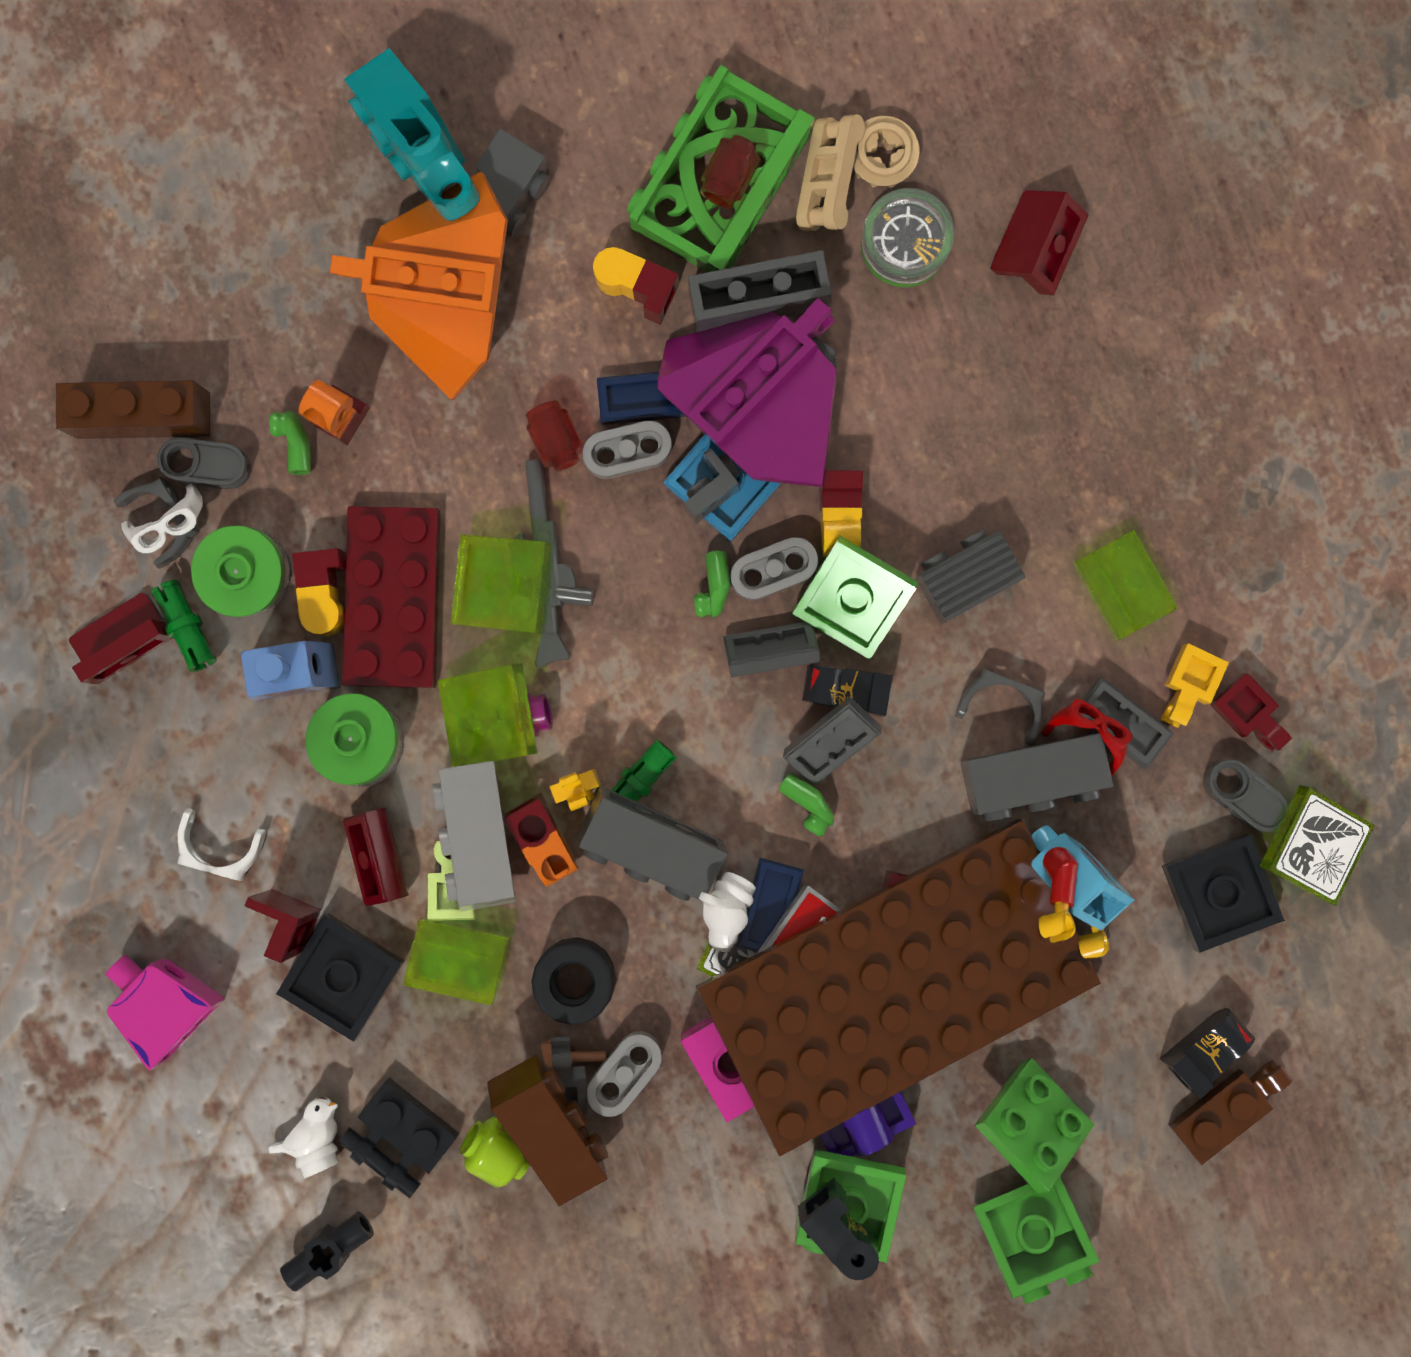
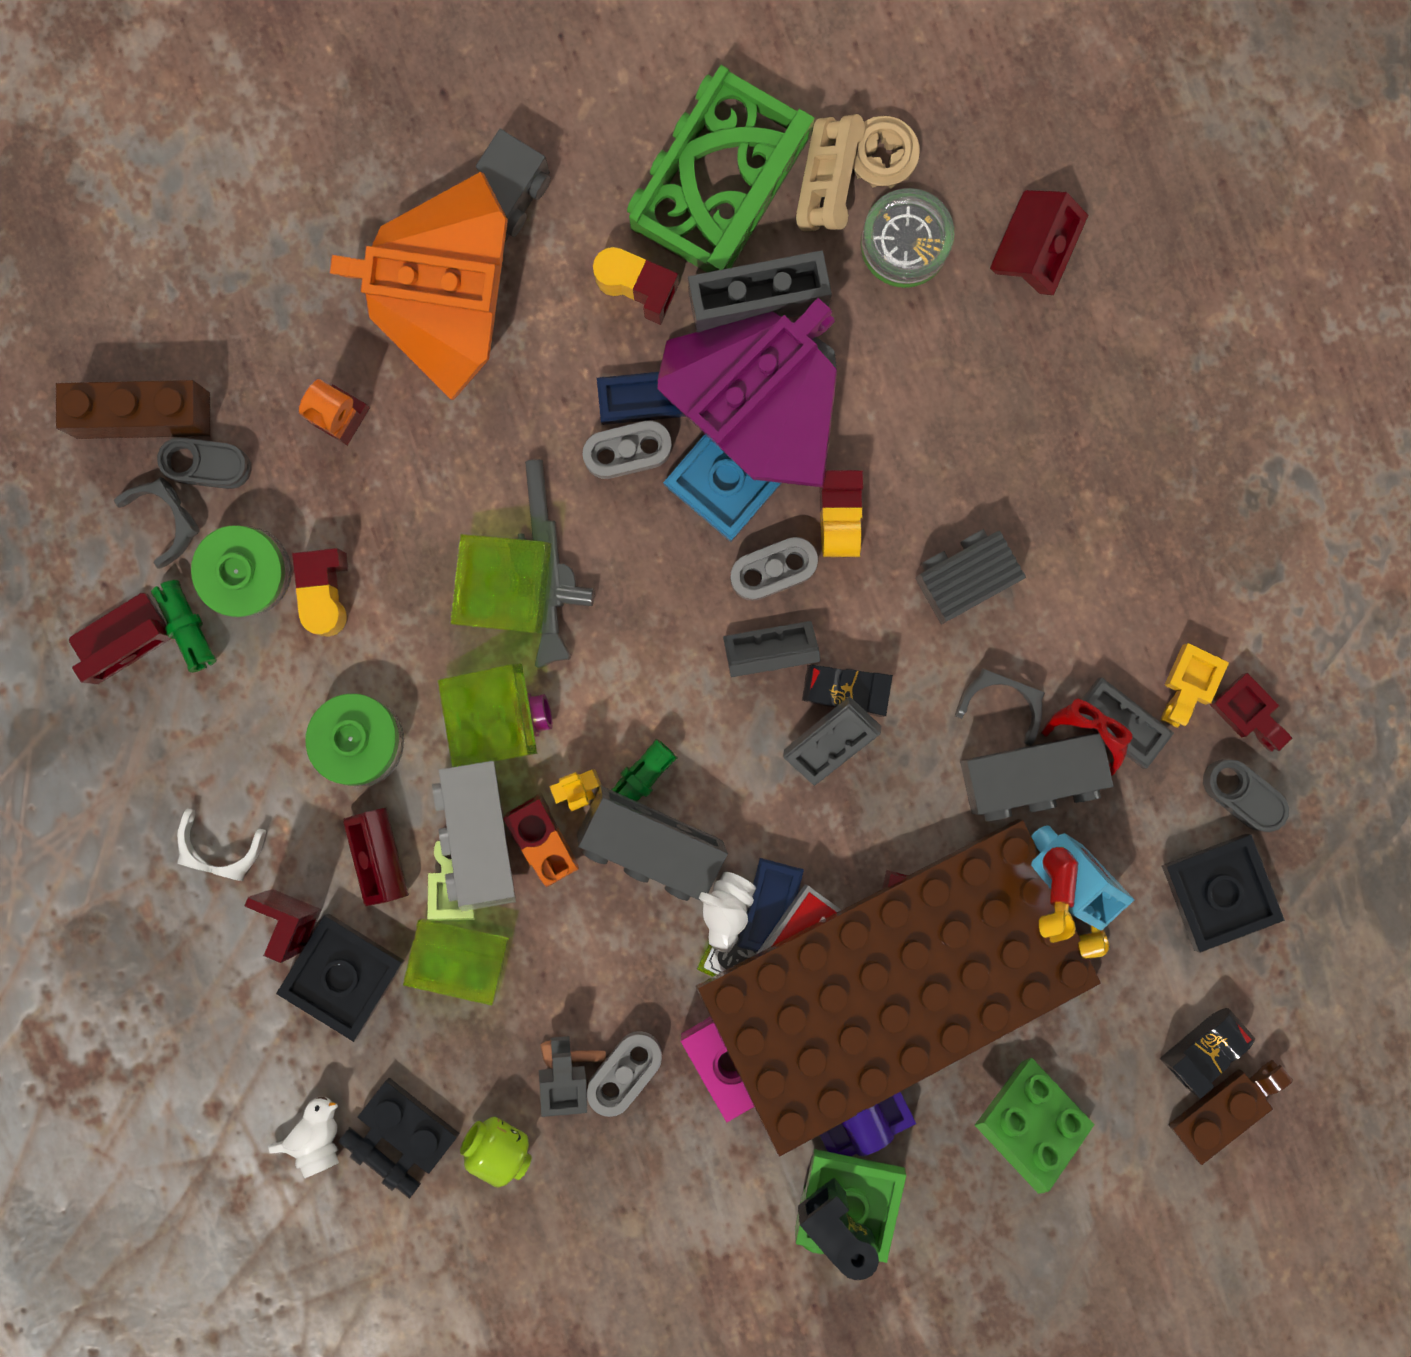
dark pink torso [105,955,225,1071] -> none
white cap [121,483,203,553] -> none
medium blue torso [241,641,340,702] -> none
bright green arm [269,410,311,475] -> none
black axle [280,1211,374,1292] -> none
dark red plate [342,506,440,688] -> none
teal brick [344,48,480,221] -> none
reddish brown brick [487,1054,609,1206] -> none
clear red brick [525,400,584,472] -> none
black tyre [531,937,616,1025] -> none
dark grey bracket [684,448,740,524] -> none
bright green arm [694,551,731,618] -> none
clear red brick [700,135,761,209] -> none
bright green arm [779,773,834,837] -> none
plate [792,536,918,660] -> none
bright green plate [973,1176,1100,1305] -> none
clear neon green plate [1074,530,1178,641] -> none
tile [1259,785,1375,906] -> none

